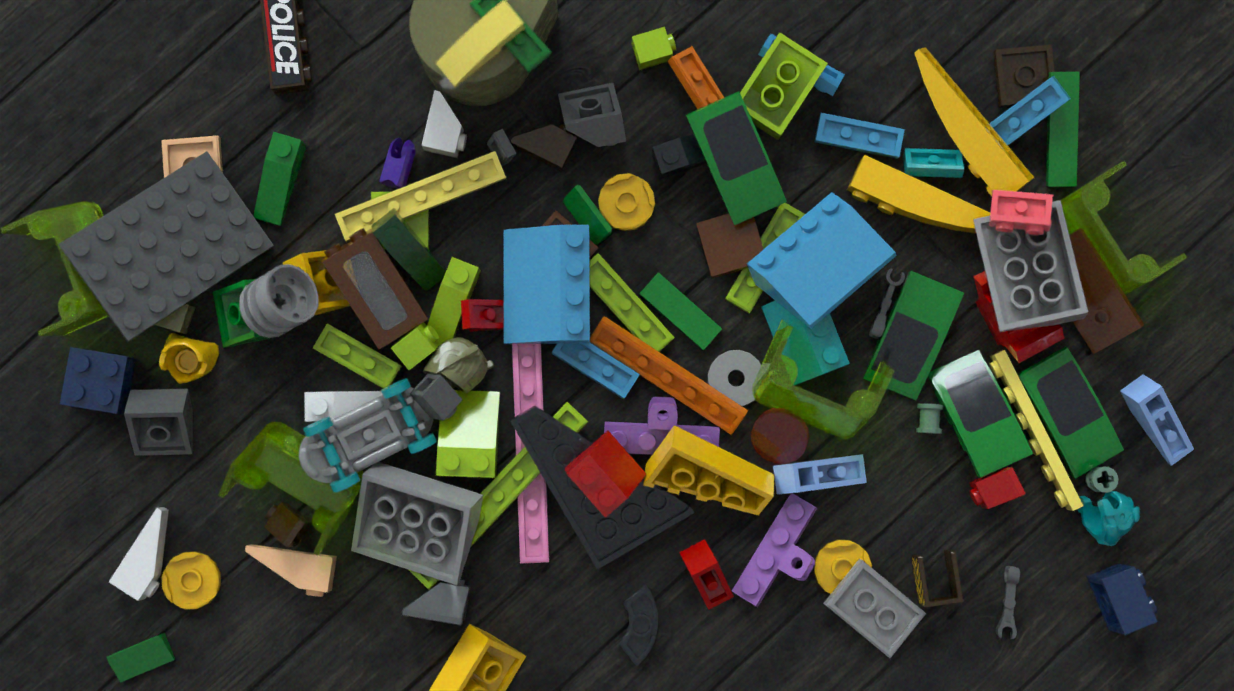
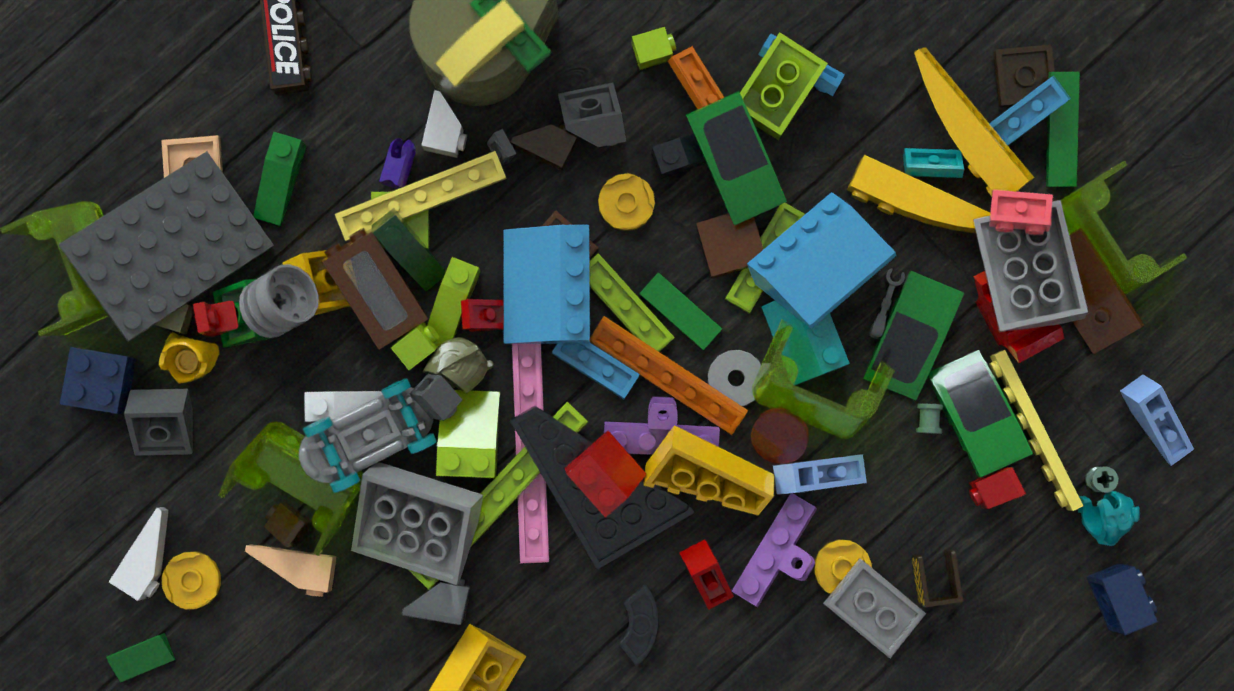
lime tile [313,324,402,388] -> none
green slope [563,185,612,245] -> none
dark azure plate [815,113,905,159] -> none
dark grey piece [996,566,1020,639] -> none
slope [1017,346,1124,479] -> none
none -> red slope [193,301,238,337]

